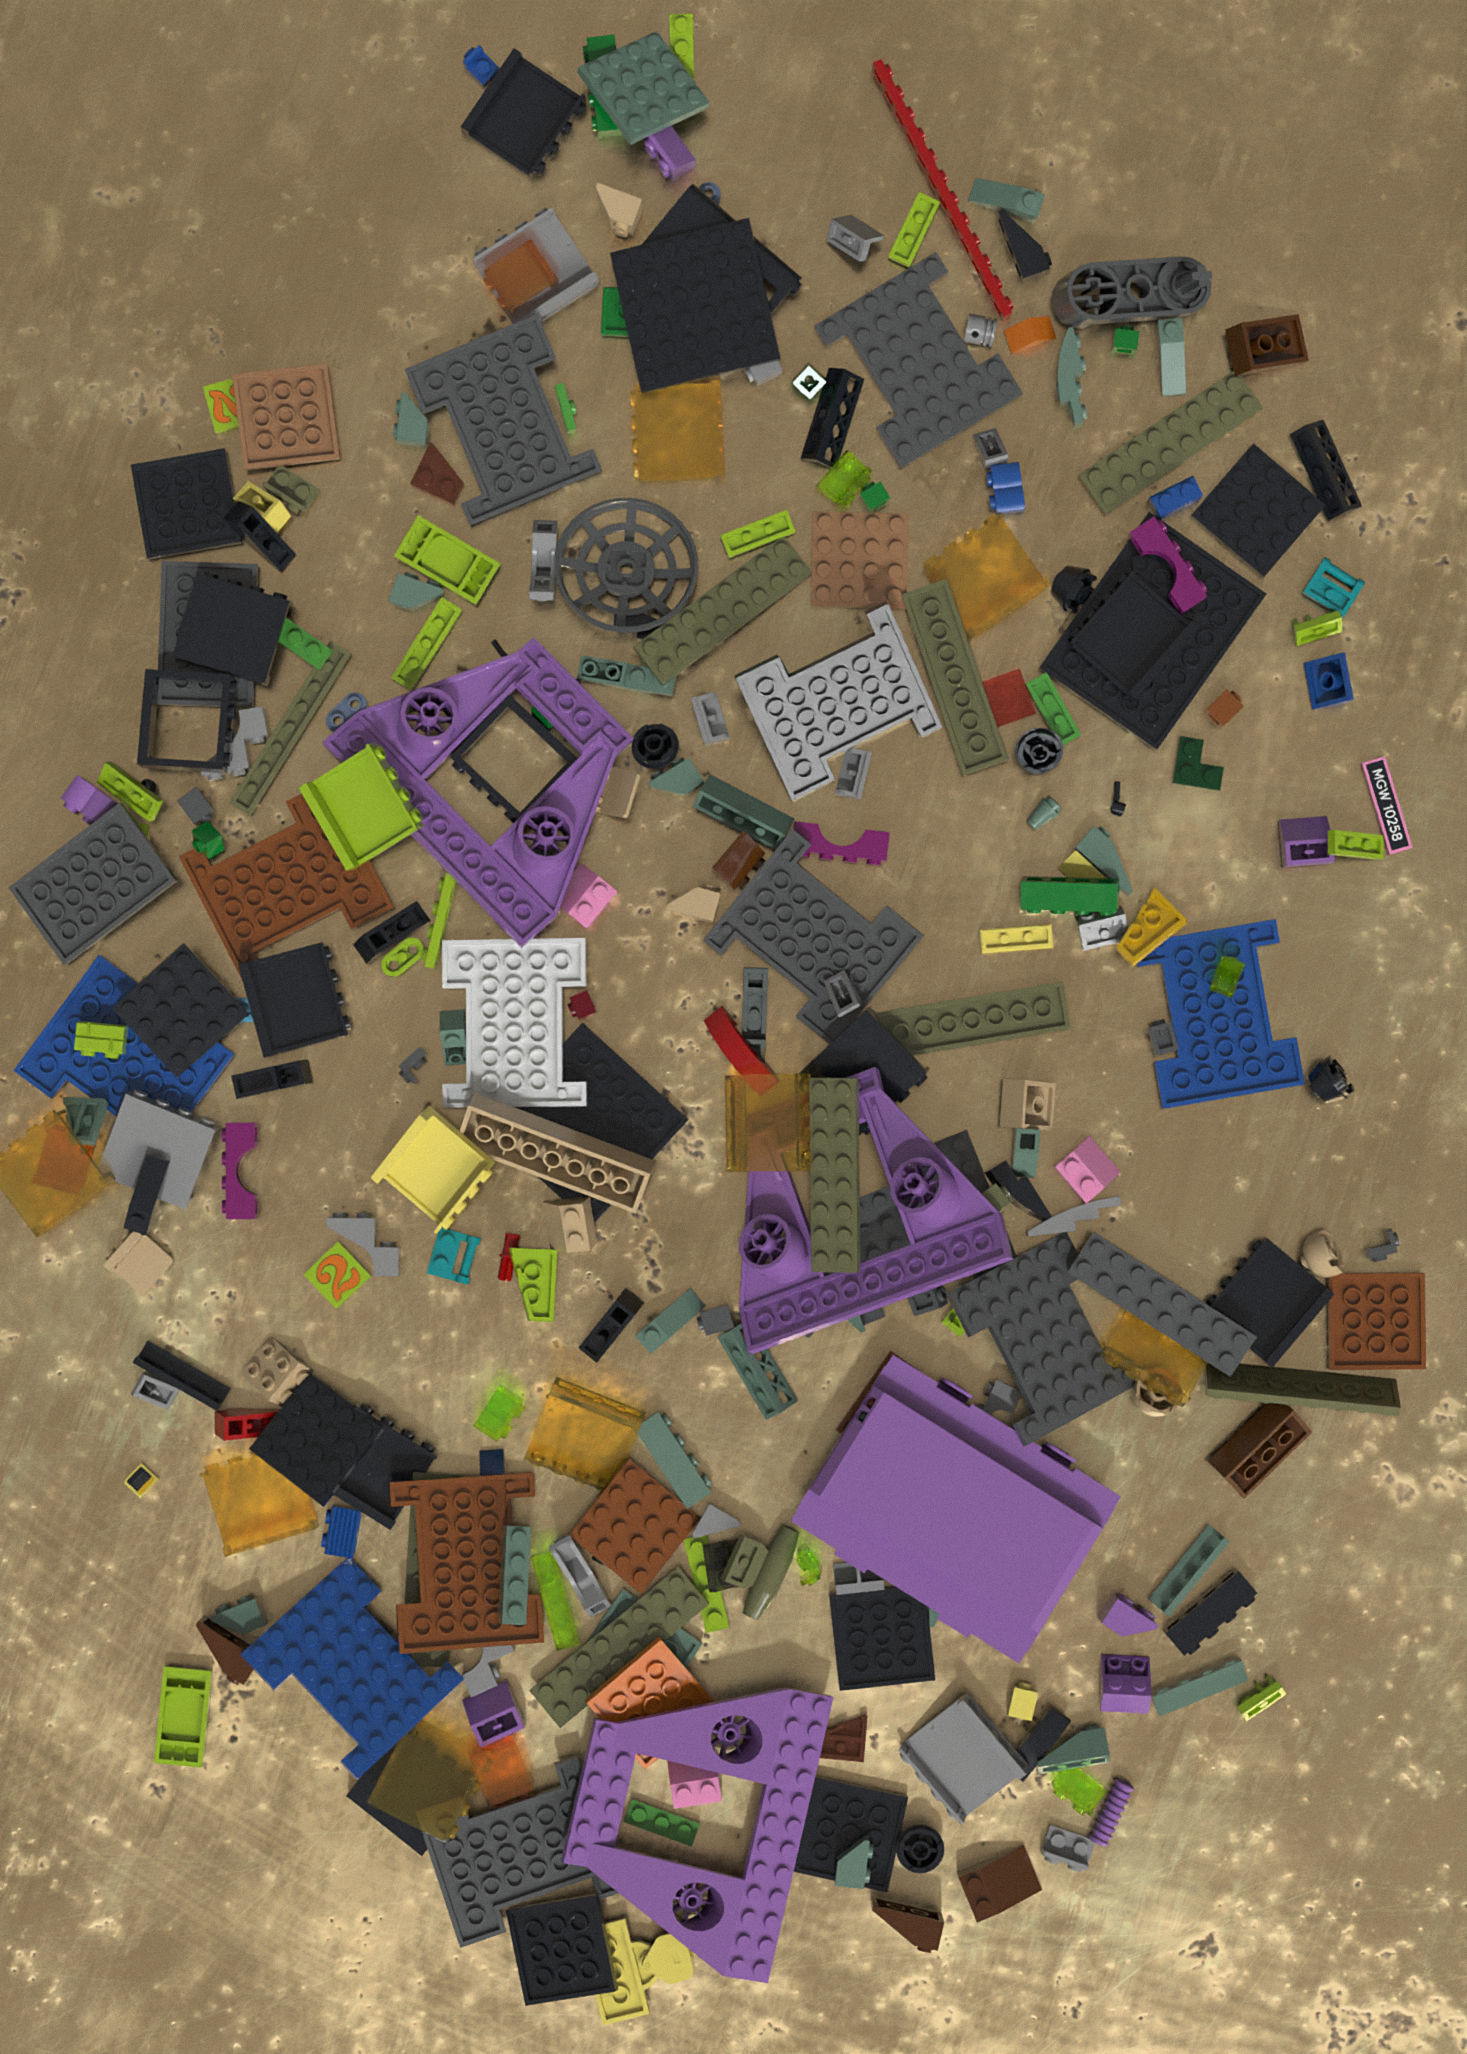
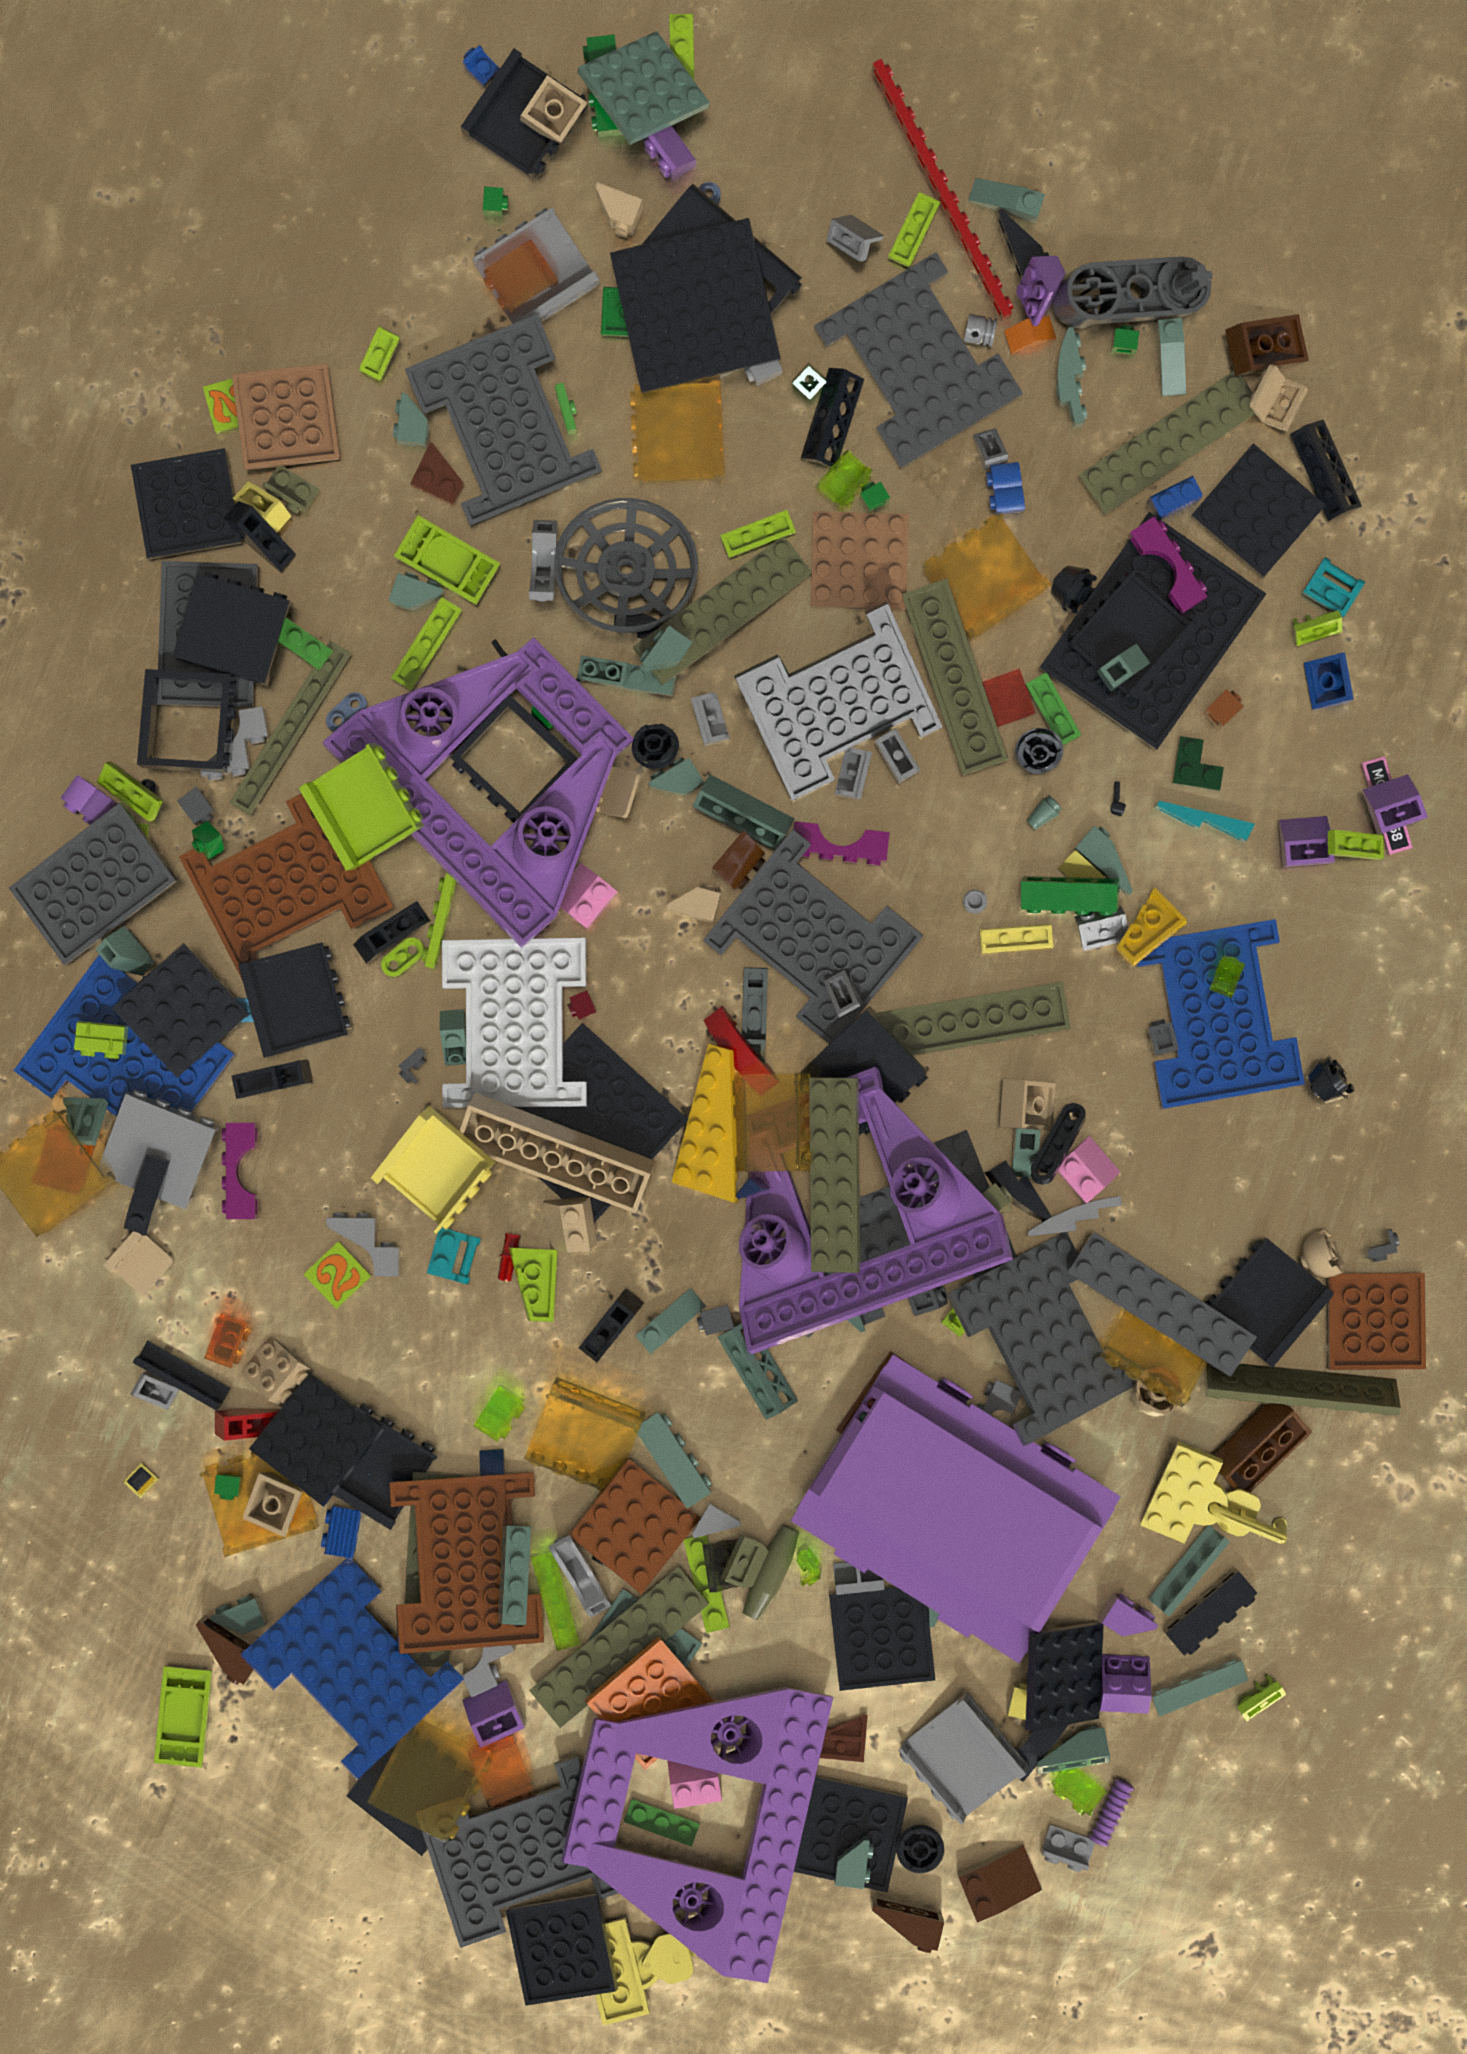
none -> sand green slope [95,926,155,976]
none -> clear orange brick [204,1312,252,1368]
none -> green plate [214,1473,243,1500]
none -> tan slope [242,1472,303,1537]
none -> lime plate [359,326,401,381]
none -> green plate [482,186,509,217]
none -> tan slope [520,75,587,143]
none -> sand green slope [639,626,693,672]
none -> yellow wing [672,1044,739,1203]
none -> dark blue slope [736,1177,770,1199]
none -> light grey brick [874,729,920,784]
none -> light grey tile [963,890,987,914]
none -> medium lavender slope [1016,256,1066,326]
none -> black plate [1025,1622,1104,1731]
none -> black plate [1031,1103,1086,1185]
none -> sand green slope [1097,644,1150,691]
none -> light yellow plate [1140,1441,1287,1544]
none -> teal slope [1154,800,1255,843]
none -> tan bracket [1250,364,1308,432]
none -> medium lavender slope [1362,774,1428,835]

